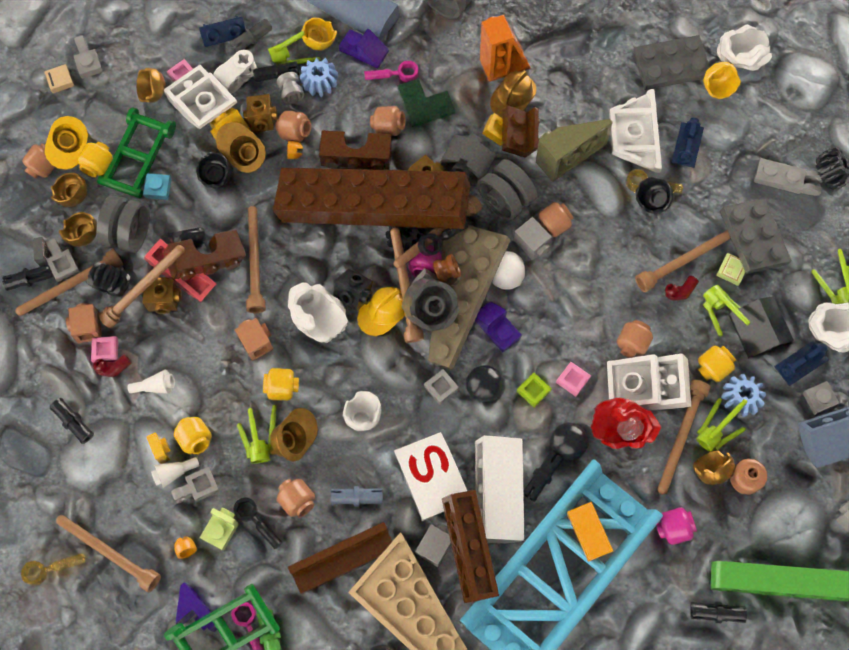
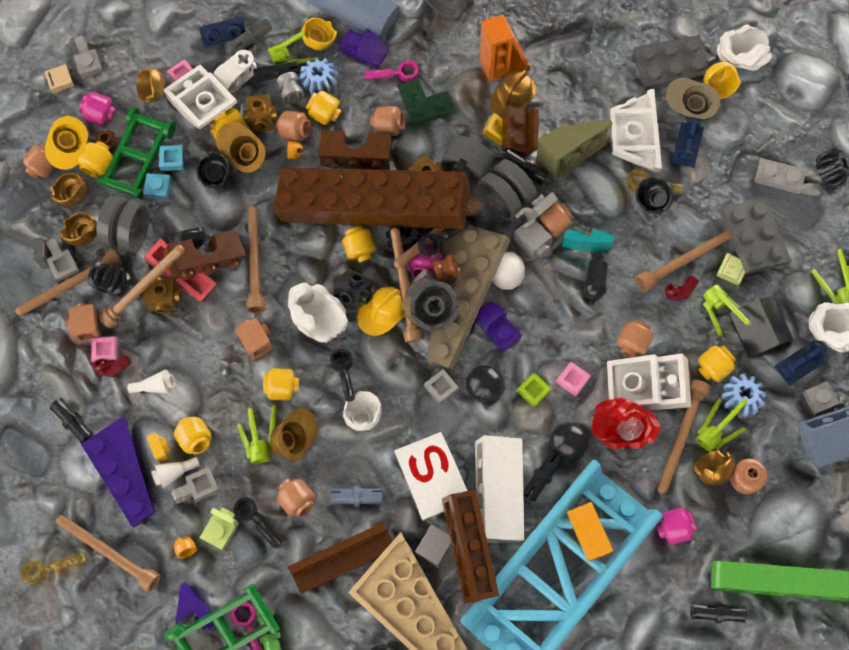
black axle [2,265,53,291] -> none
none -> dark pink head [79,92,116,126]
none -> dark purple wing [81,416,156,528]
none -> reddish brown plate [95,130,118,152]
none -> medium azure plate [159,145,185,171]
none -> yellow head [306,91,341,125]
none -> black piece [330,349,355,402]
none -> yellow head [342,226,377,263]
none -> black pin [501,149,548,185]
none -> light grey plate [515,192,558,228]
none -> teal slope [562,229,616,252]
none -> black piece [582,259,608,305]
none -> dark tan piece [666,78,720,119]

